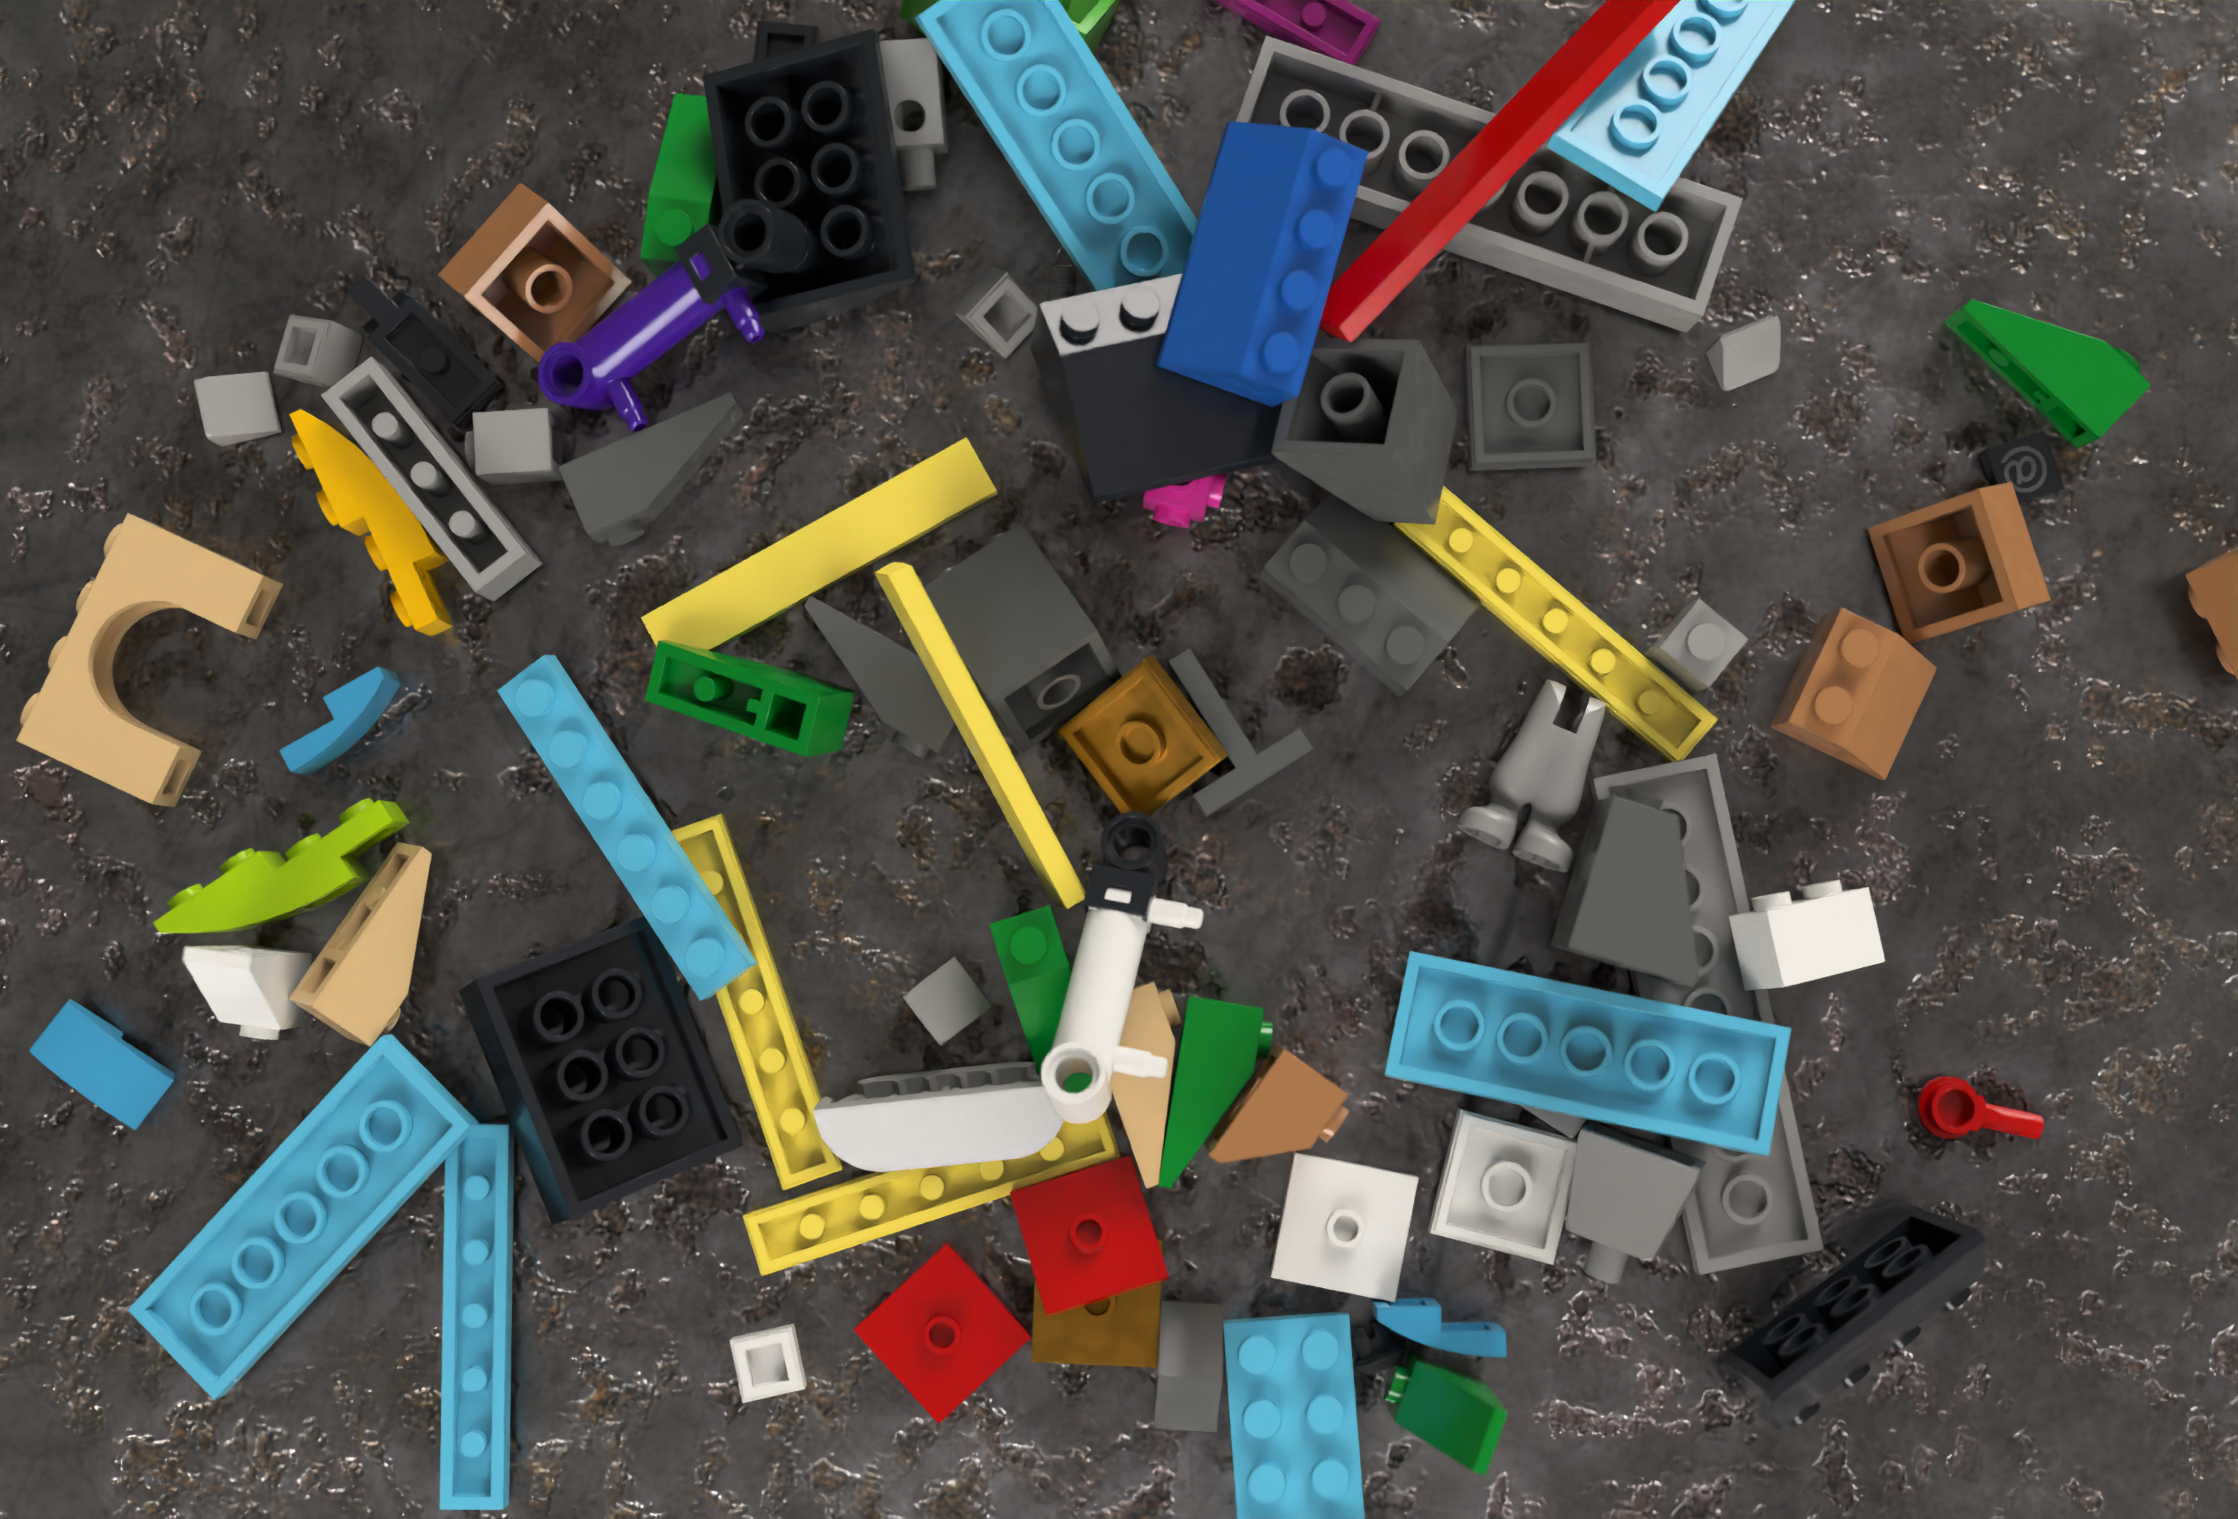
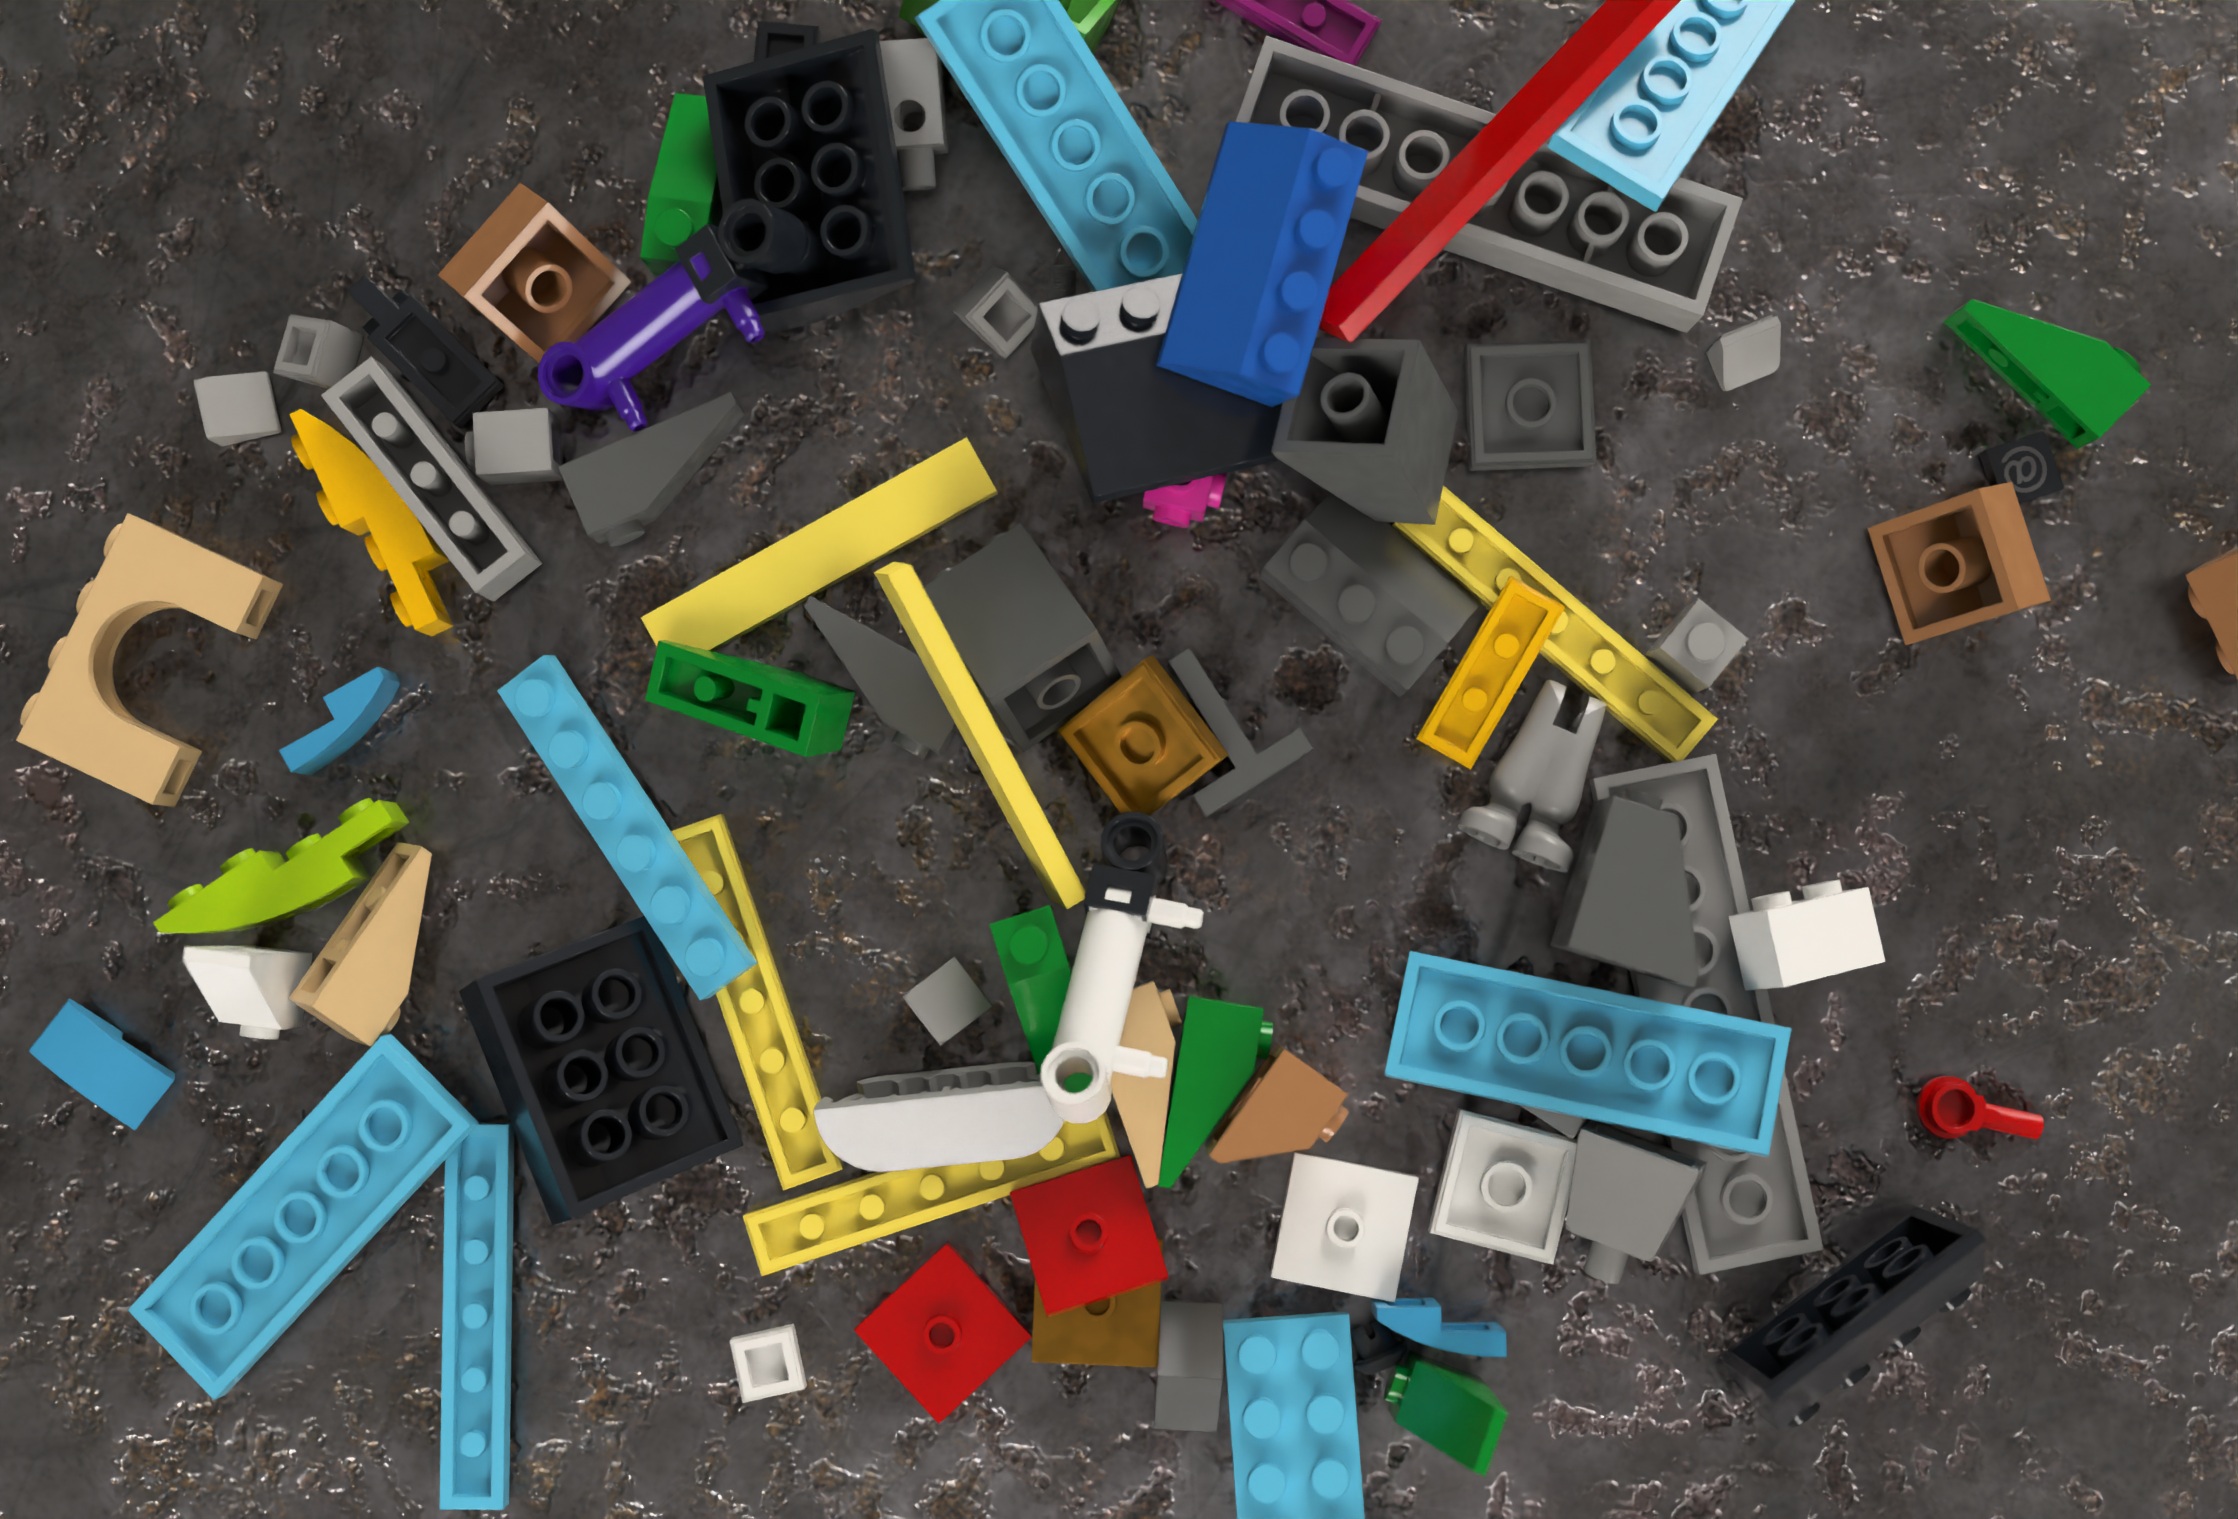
medium nougat slope [1770,608,1937,780] -> none
none -> yellow tile [1416,576,1566,770]

